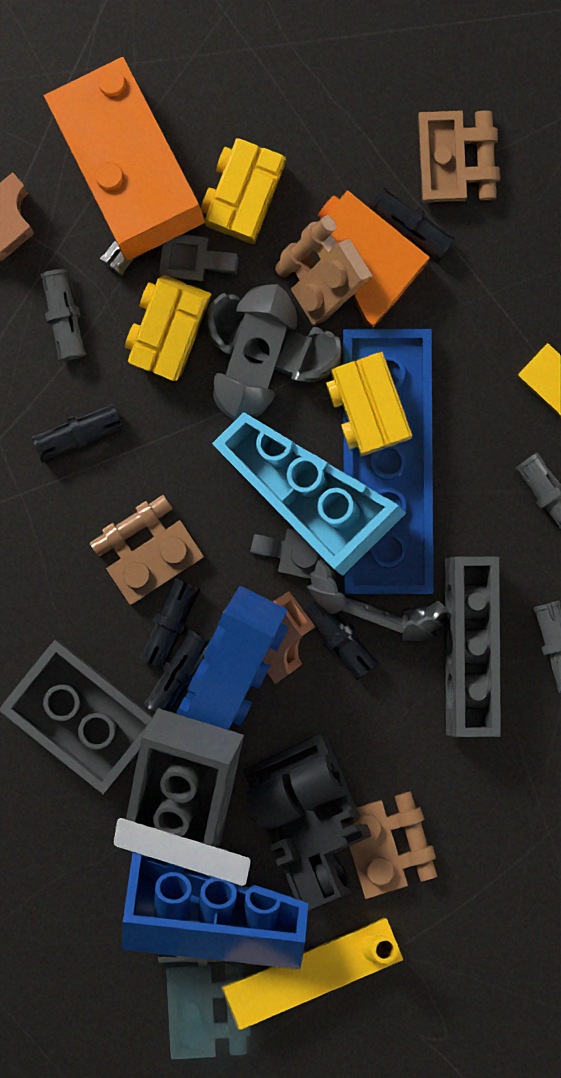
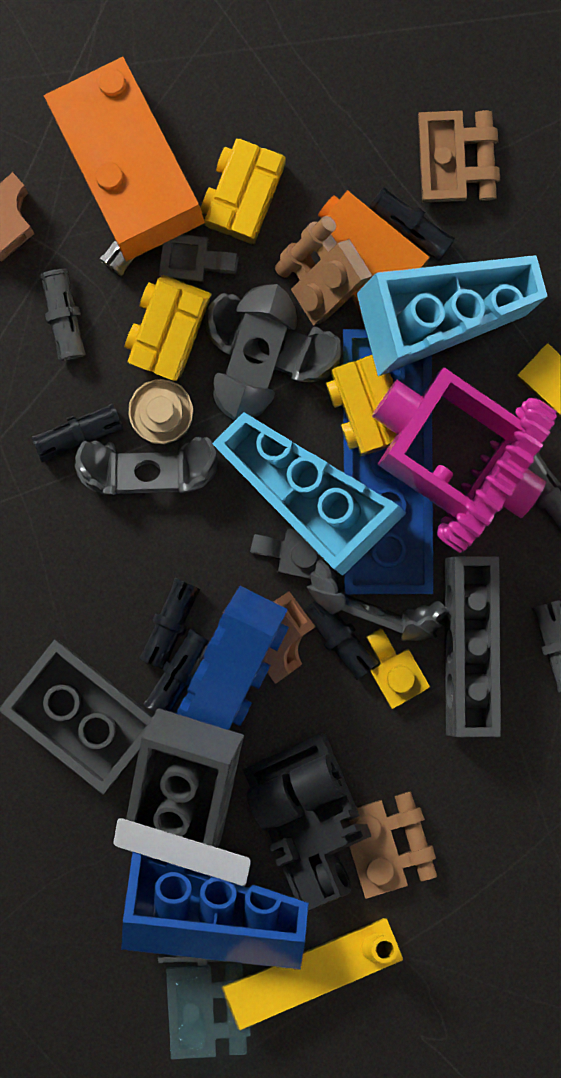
medium nougat plate [90,495,205,606] -> none
none -> dark grey piece [75,437,219,495]
none -> tan plate [128,379,194,445]
none -> medium azure wedge [357,255,548,377]
none -> yellow plate [366,628,430,709]
none -> dark pink piece [372,367,557,553]

